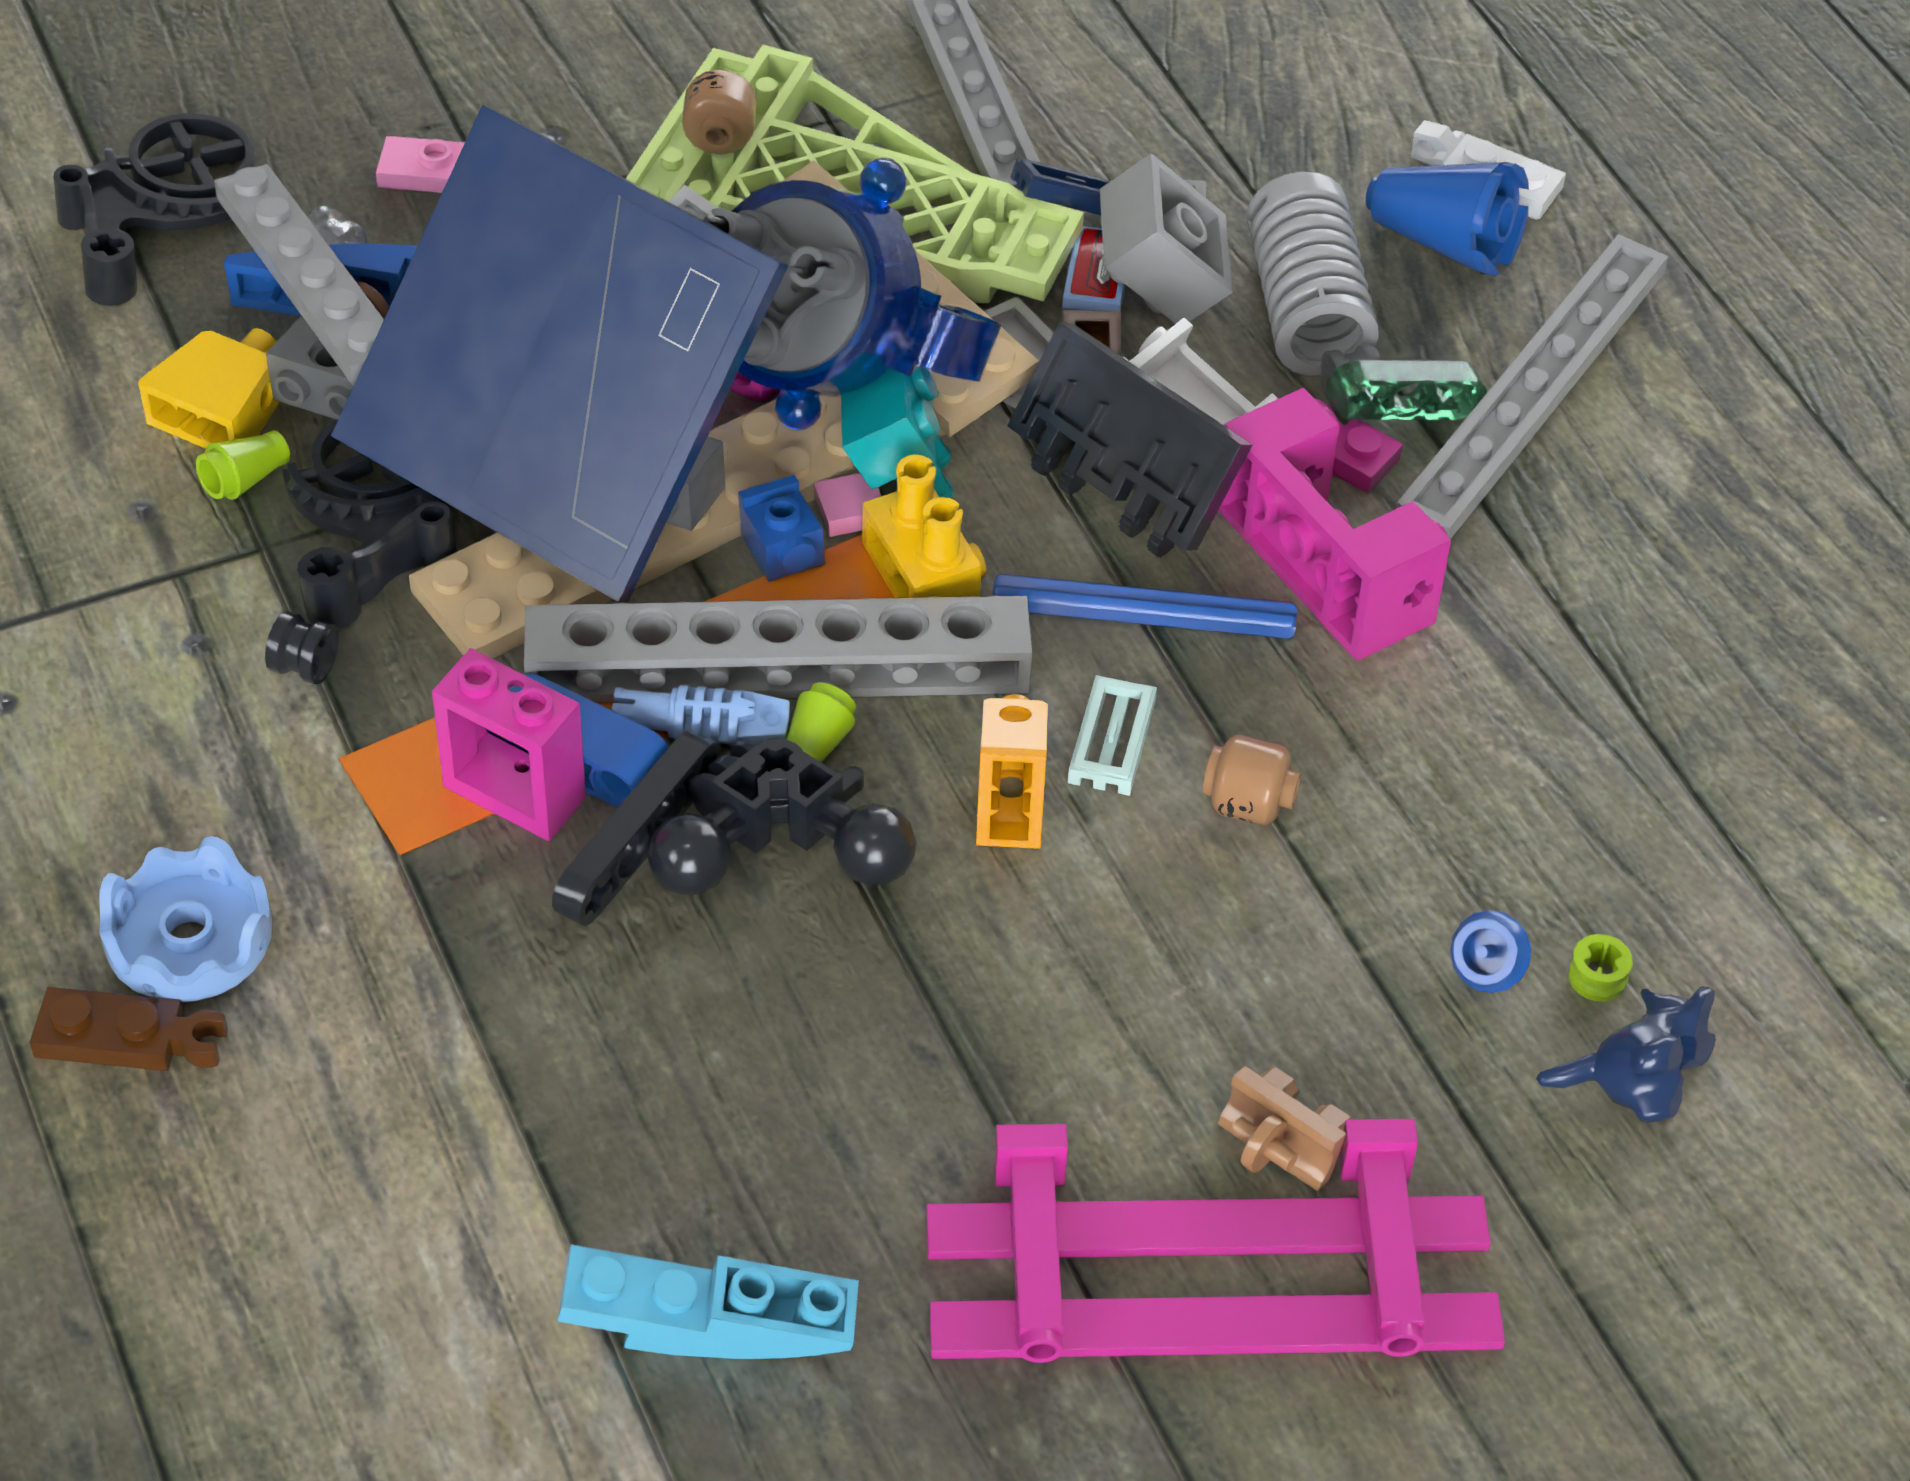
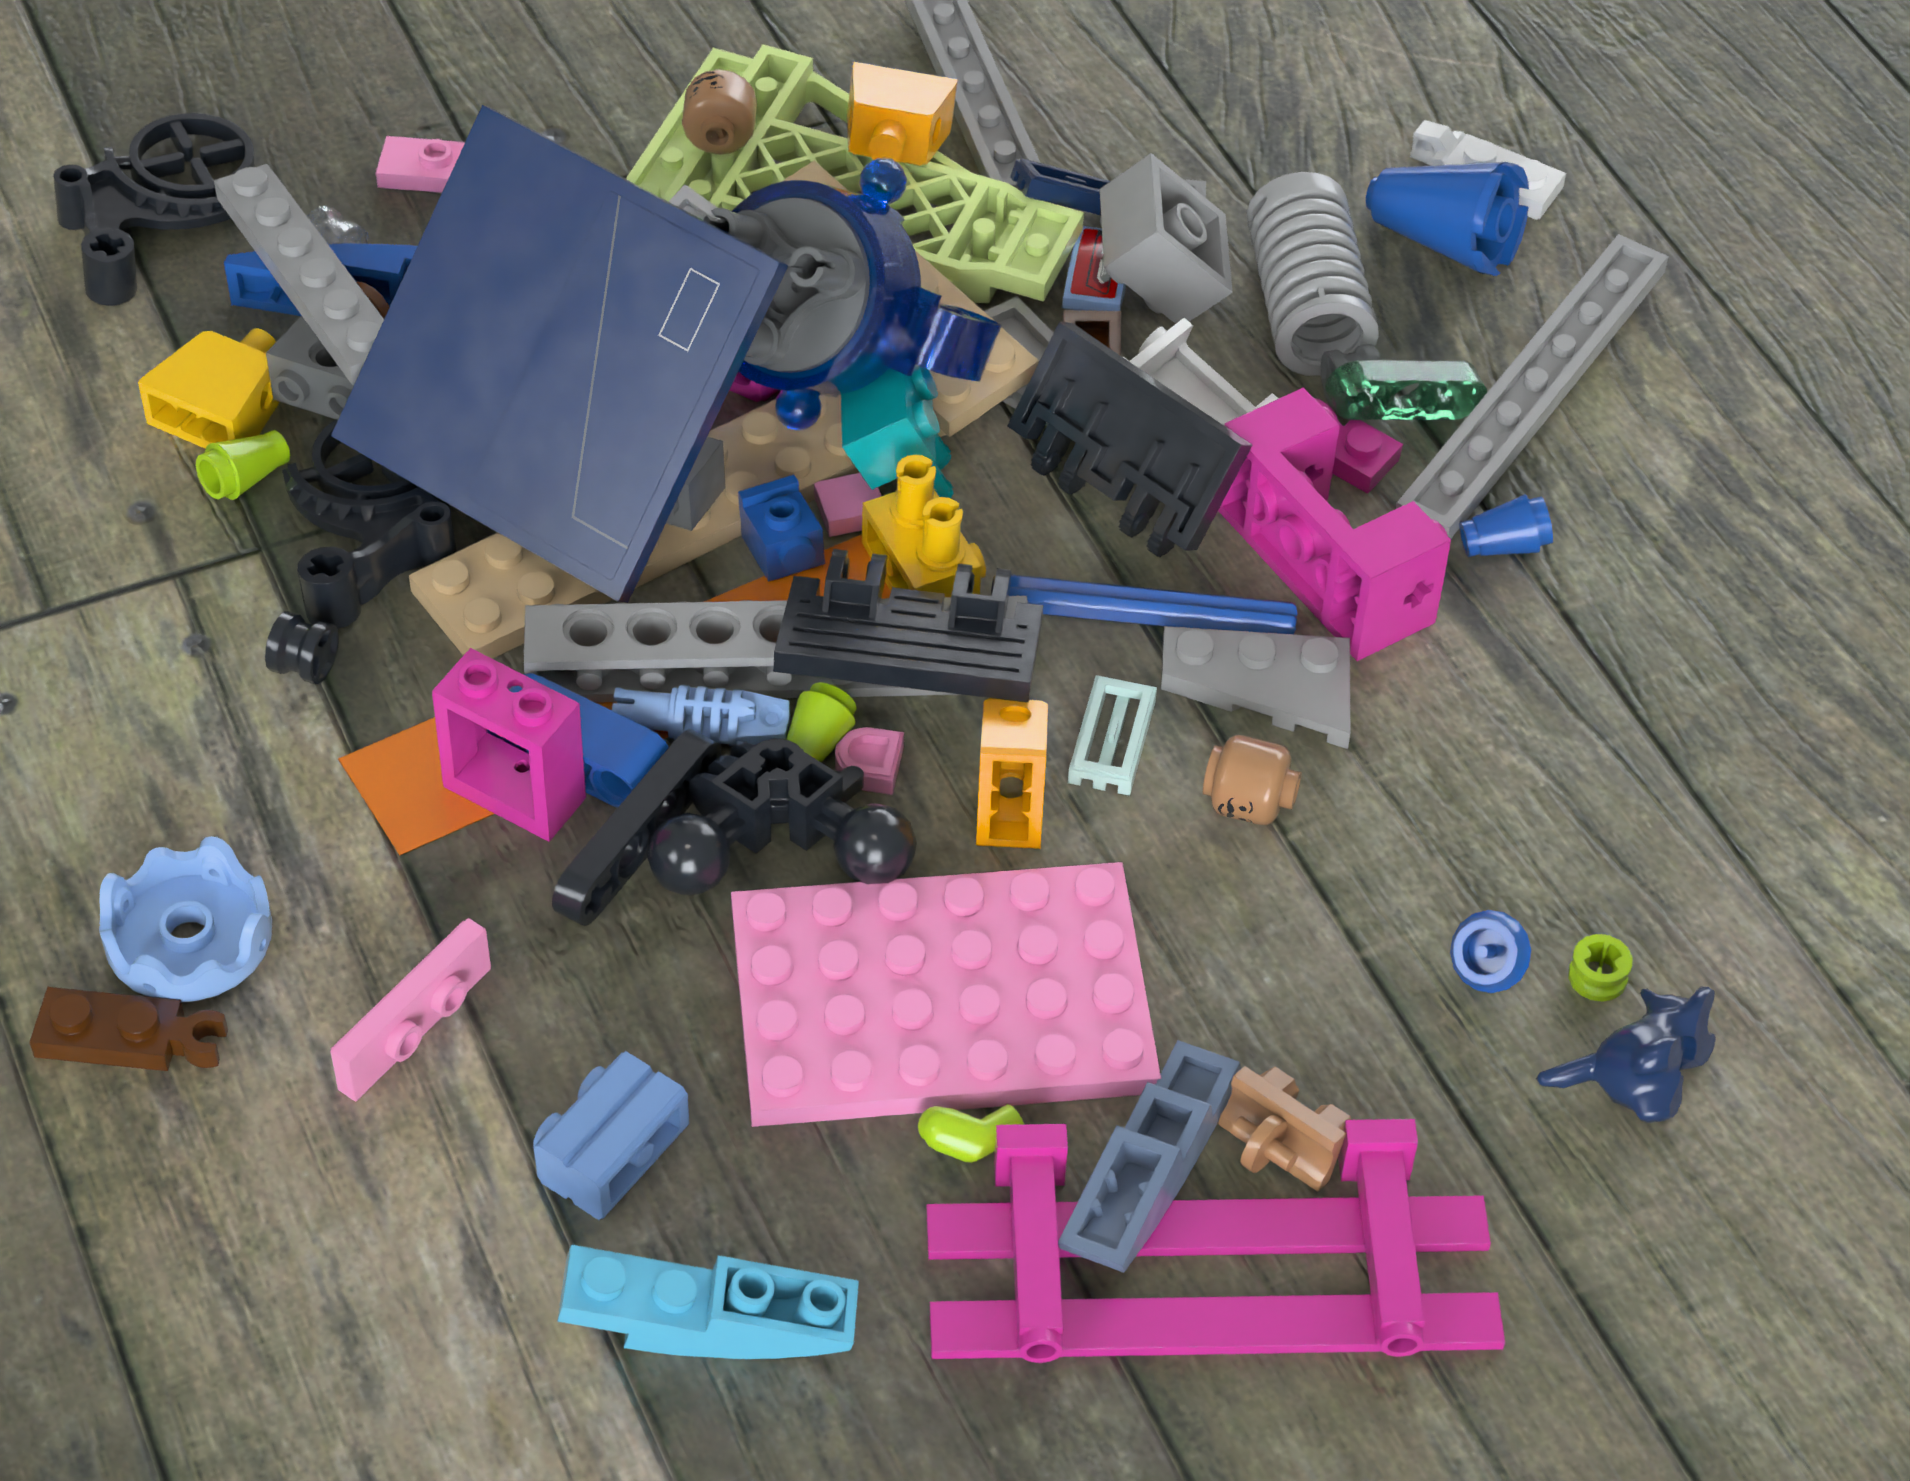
none -> bright pink plate [331,918,491,1102]
none -> medium blue brick [533,1051,689,1220]
none -> bright pink plate [731,862,1161,1127]
none -> black hinge [773,549,1043,703]
none -> bright pink tile [835,727,904,795]
none -> light orange torso [847,62,958,166]
none -> lime arm [918,1104,1024,1162]
none -> sand blue slope [1058,1040,1241,1273]
none -> light grey wing [1161,626,1351,749]
none -> blue cone [1459,494,1553,557]

